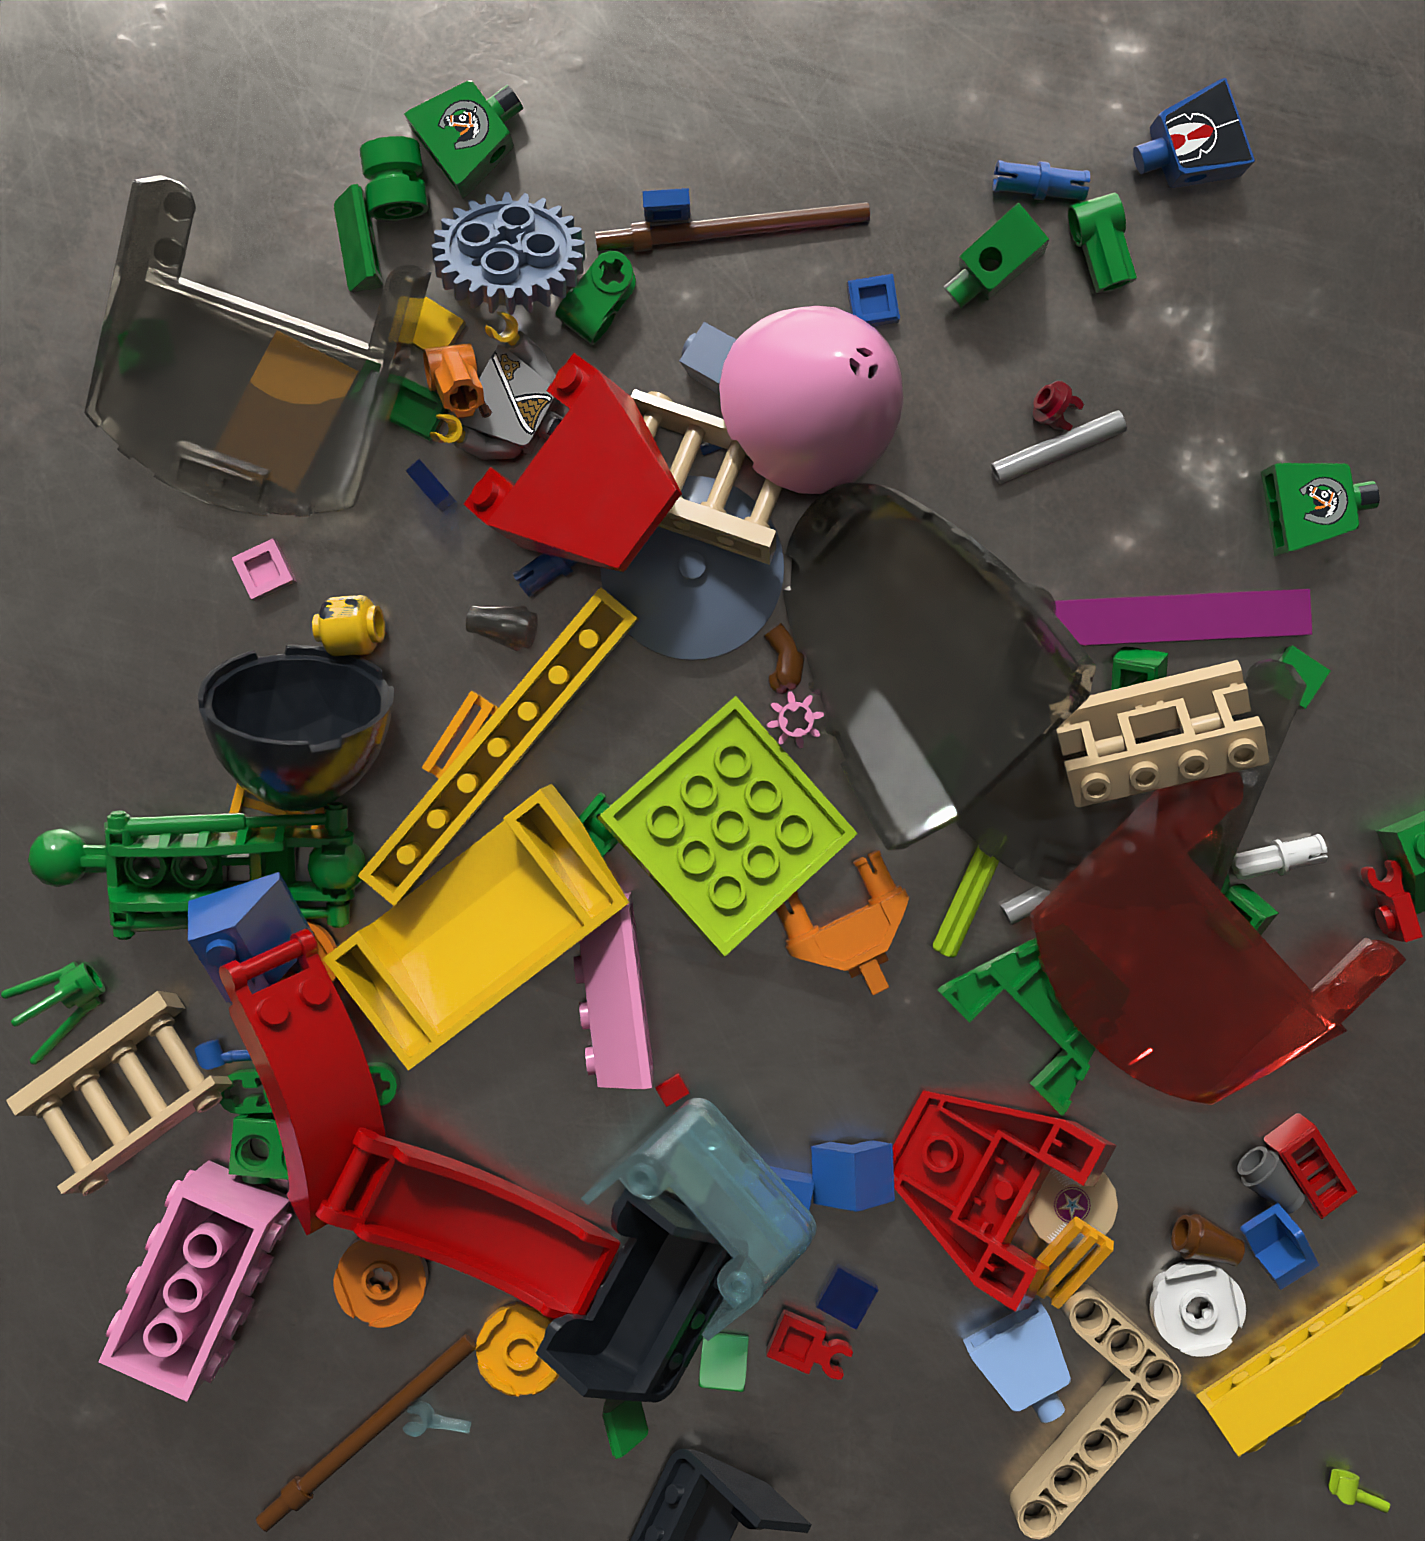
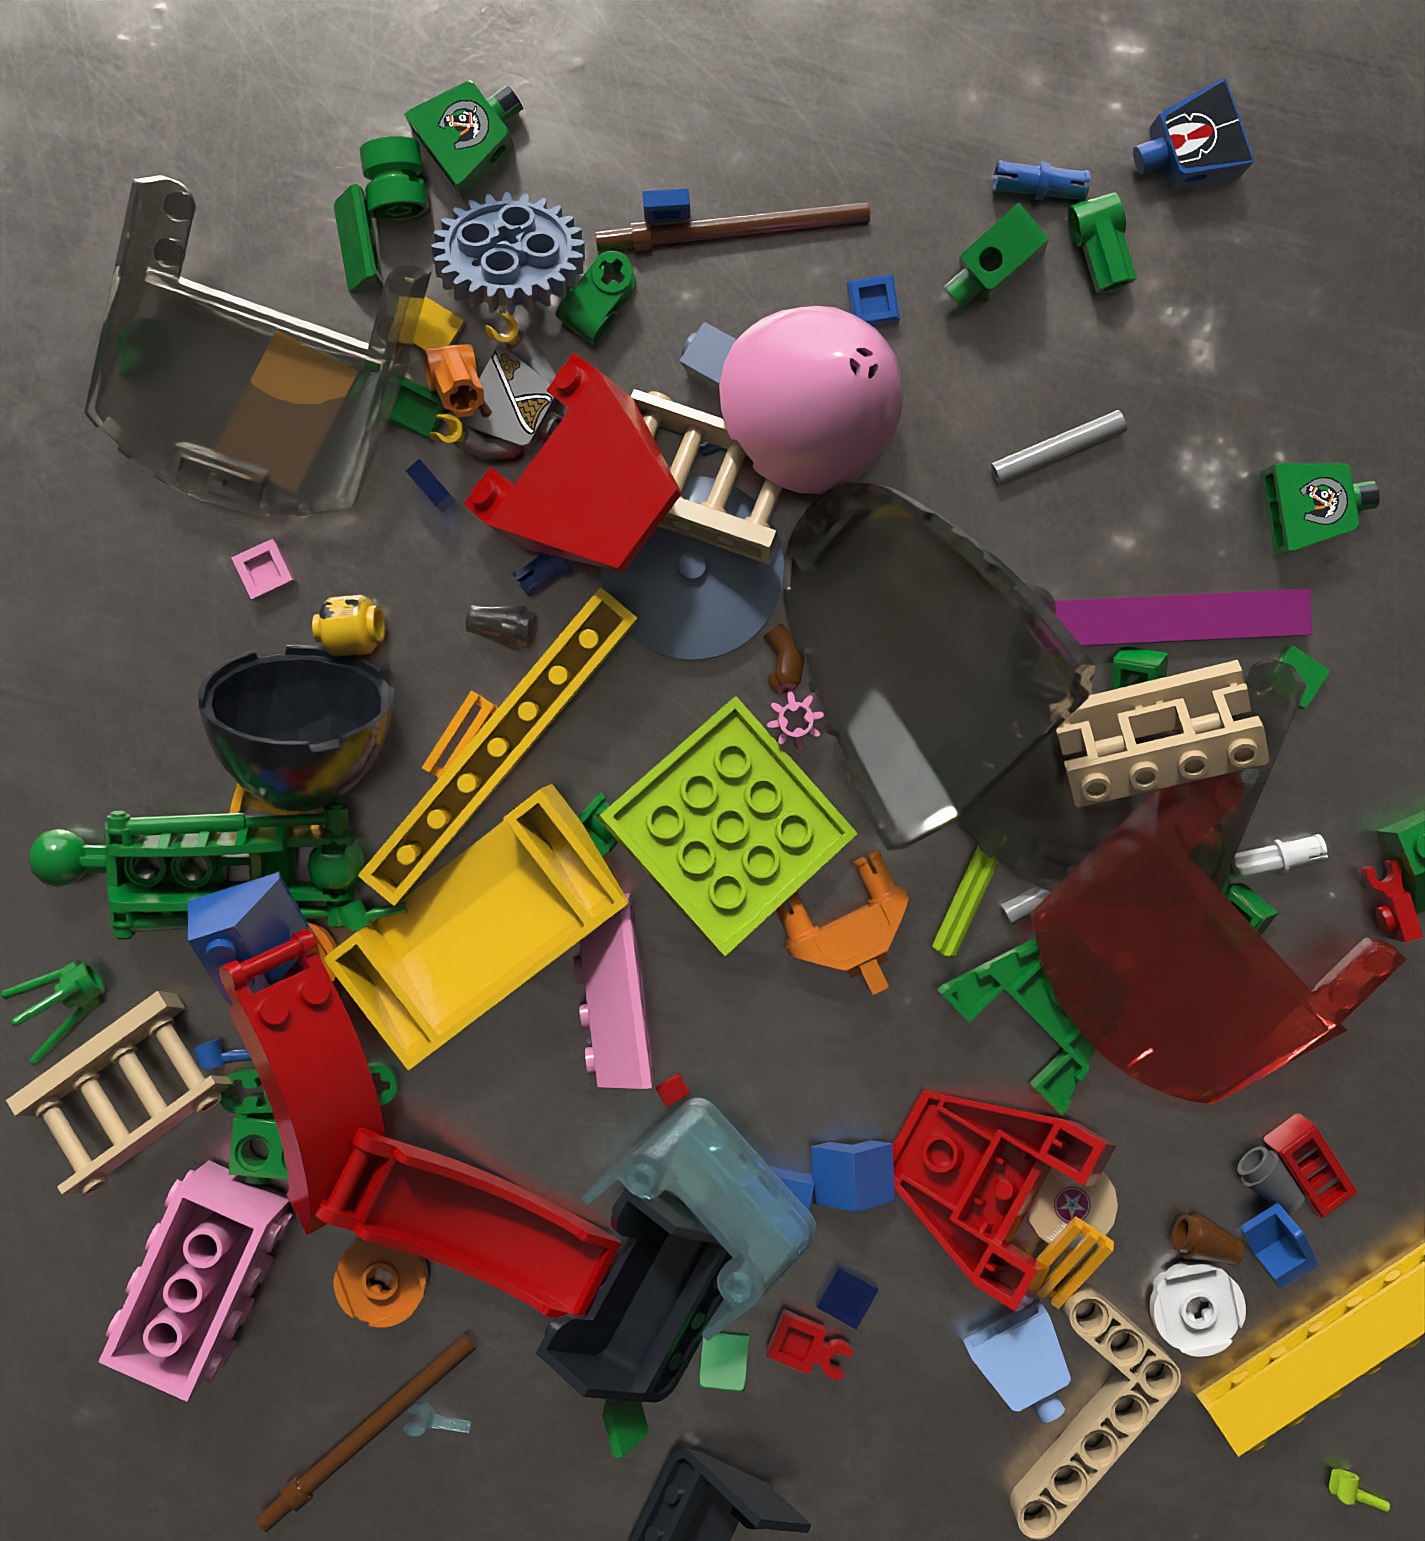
light orange tile [476,1302,559,1397] -> none
dark red plate [1033,381,1084,431] -> none
none -> green hand [338,899,408,931]

